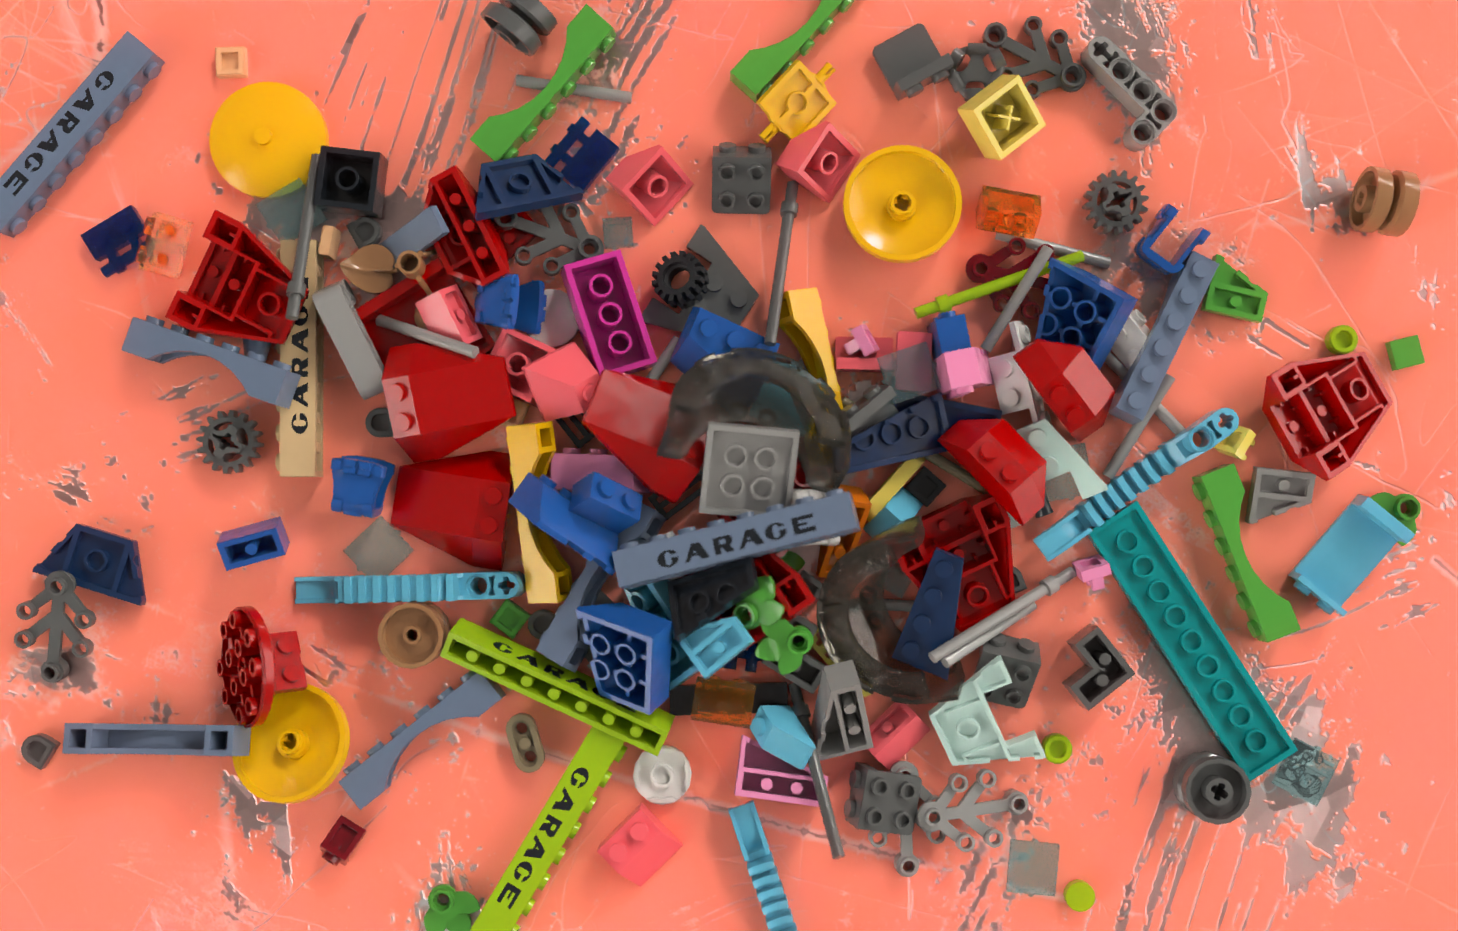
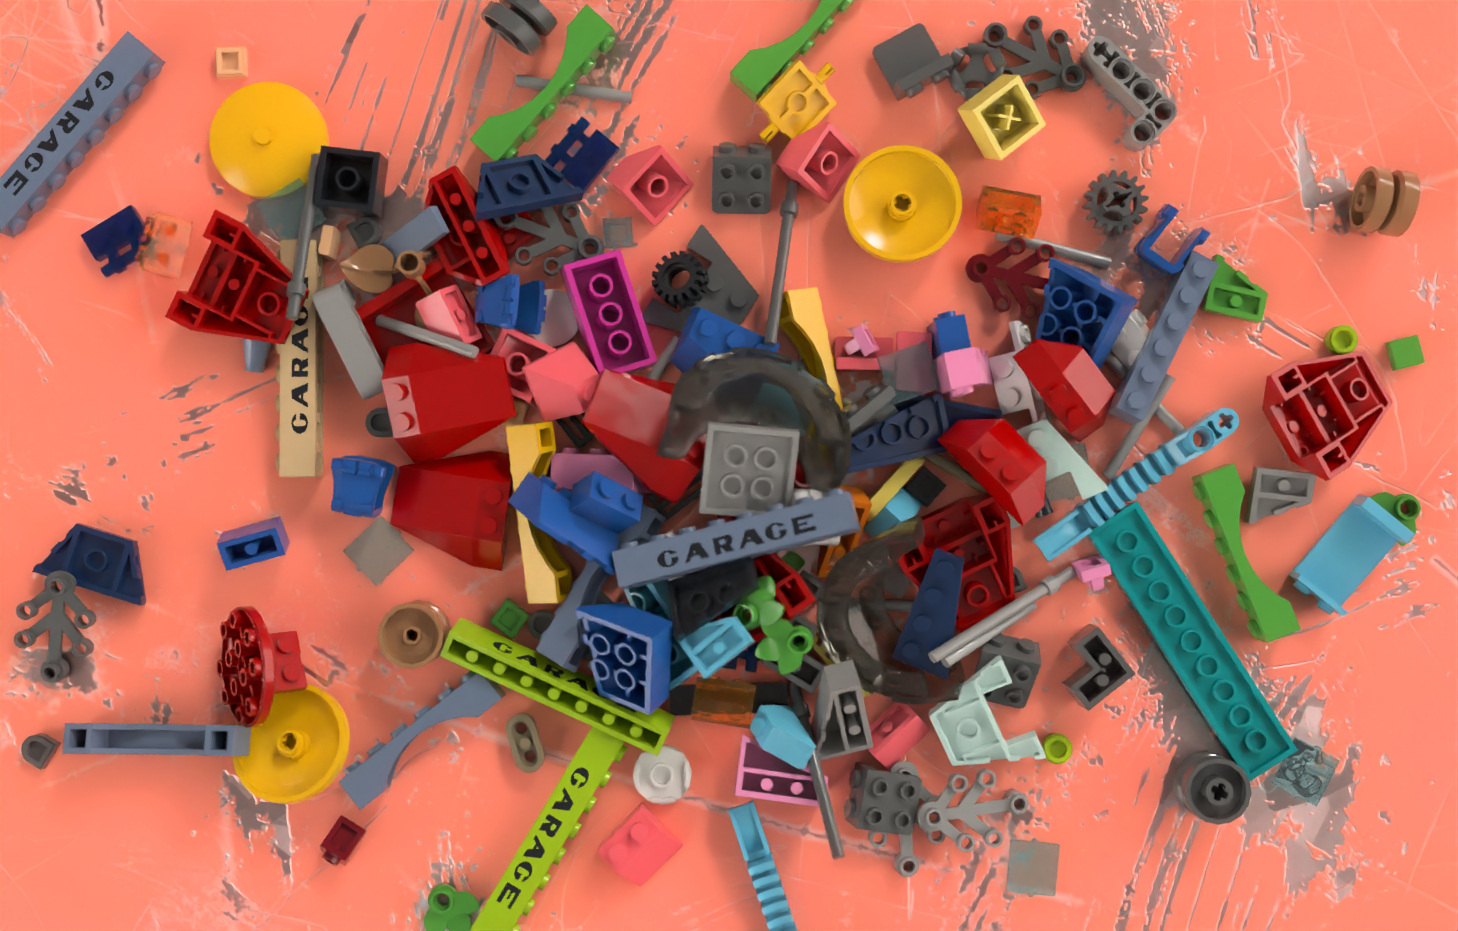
sand blue arch [121,315,301,409] -> none
dark grey gear [196,410,264,474] -> none
medium azure piece [294,571,526,604] -> none
lime bar [913,250,1085,319] -> none
light grey bar [980,245,1054,352] -> none
lime tile [1063,879,1095,912] -> none
light yellow tile [1213,425,1256,460] -> none

